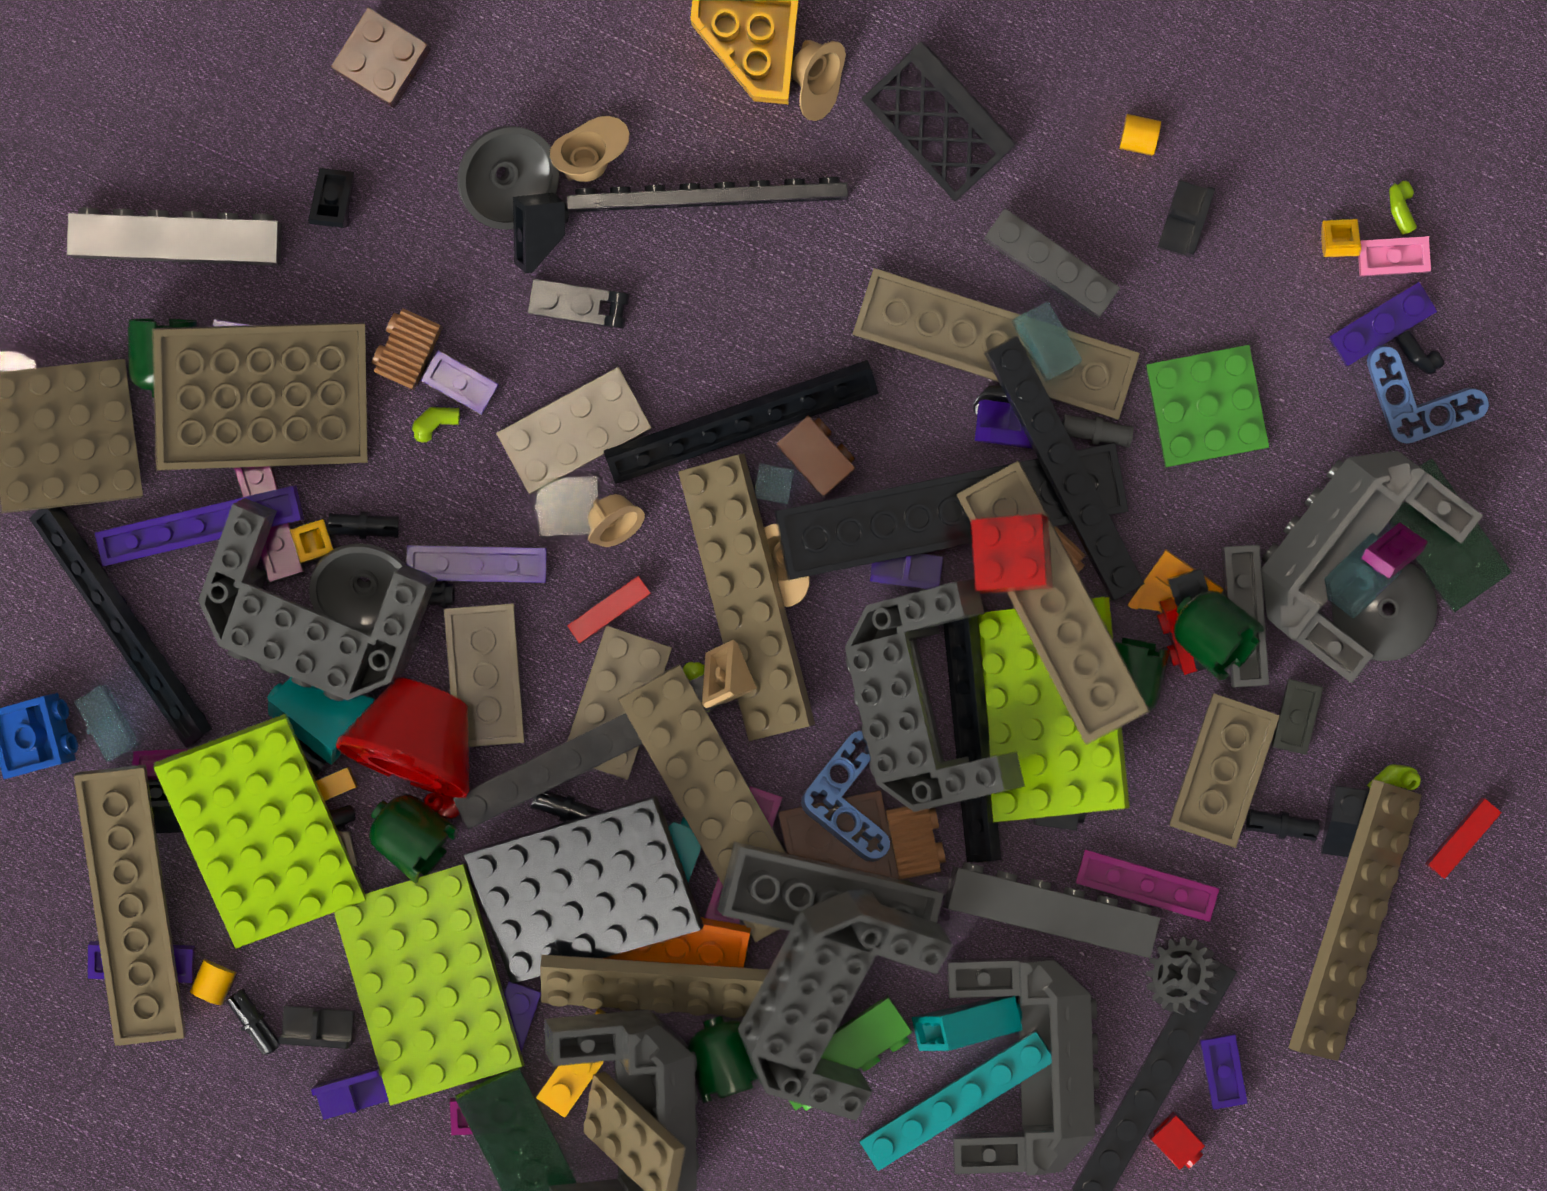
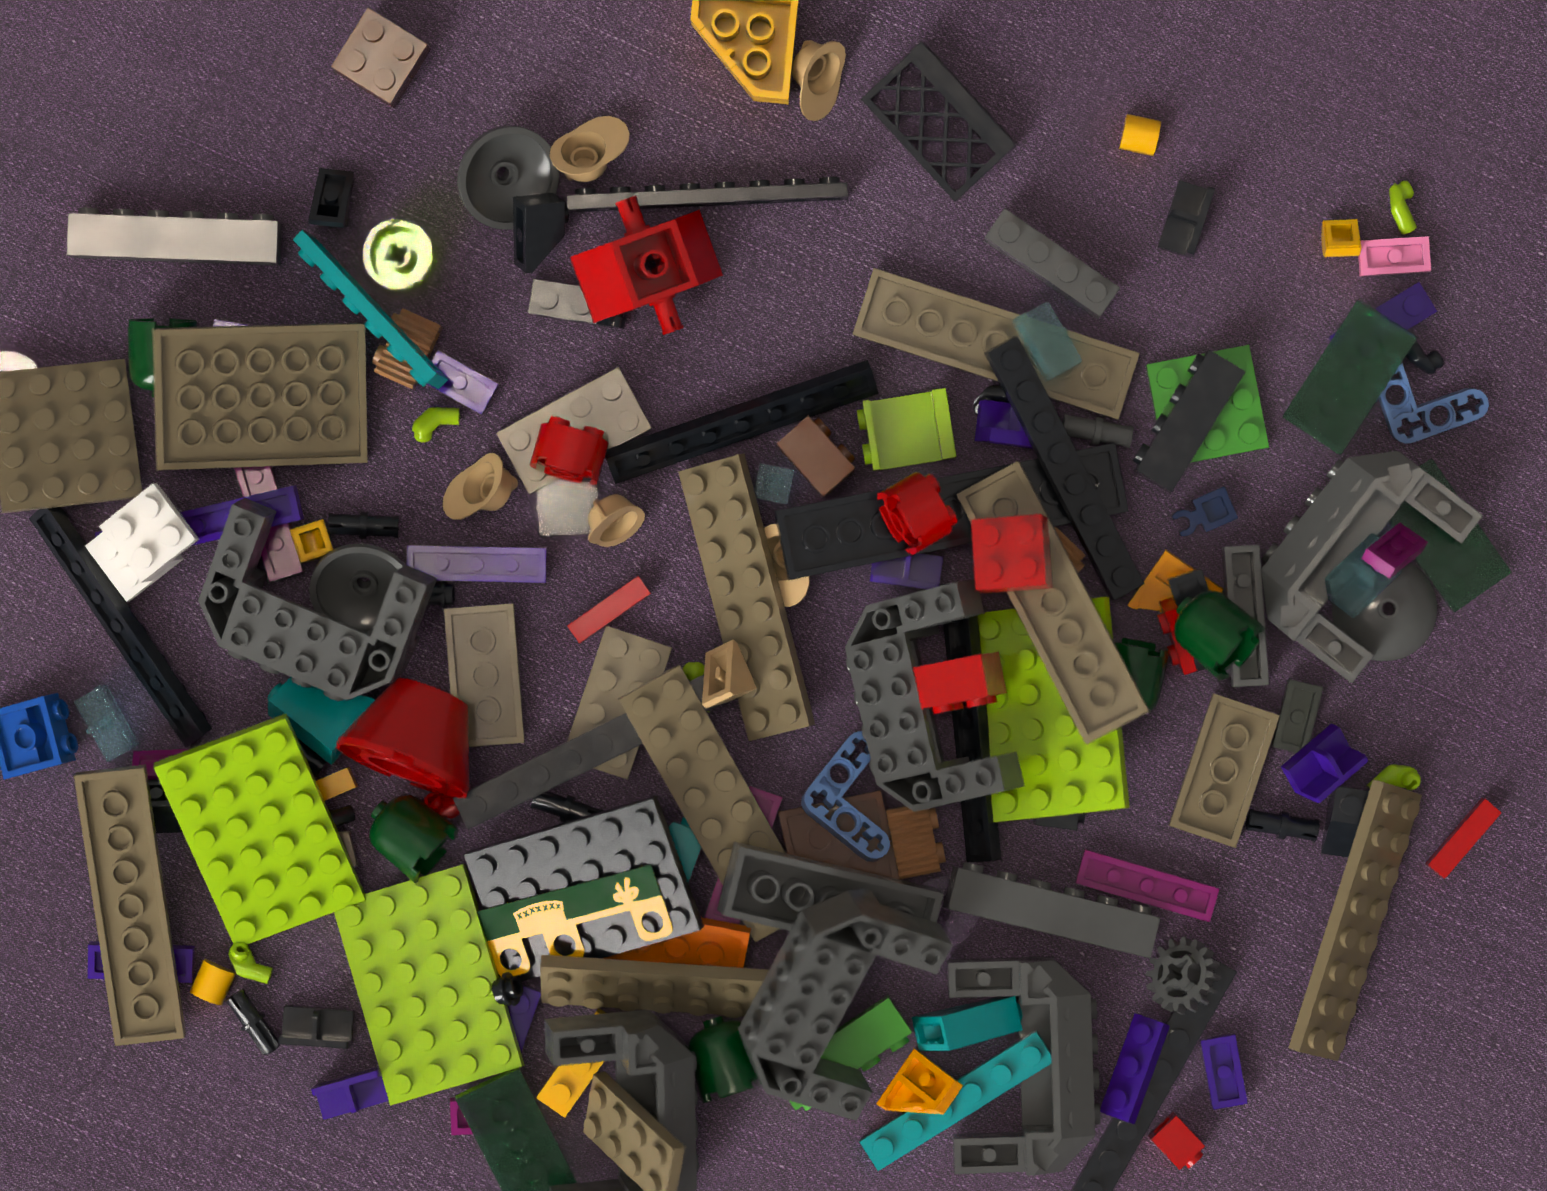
none -> white bracket [85,483,199,602]
none -> lime arm [228,942,273,985]
none -> teal plate [293,230,448,389]
none -> clear neon green brick [363,219,436,292]
none -> tan piece [443,453,518,520]
none -> piece [477,865,673,977]
none -> black plate [492,972,523,1006]
none -> red brick [529,416,609,485]
none -> red slope [570,195,723,335]
none -> lime panel [857,388,957,471]
none -> light orange wing [876,1049,963,1115]
none -> red brick [877,472,957,555]
none -> red brick [913,652,1007,714]
none -> dark purple plate [1100,1013,1170,1125]
none -> black brick [1132,350,1245,493]
none -> dark blue plate [1171,486,1238,537]
none -> dark purple panel [1281,723,1368,803]
none -> clear green plate [1282,299,1418,455]

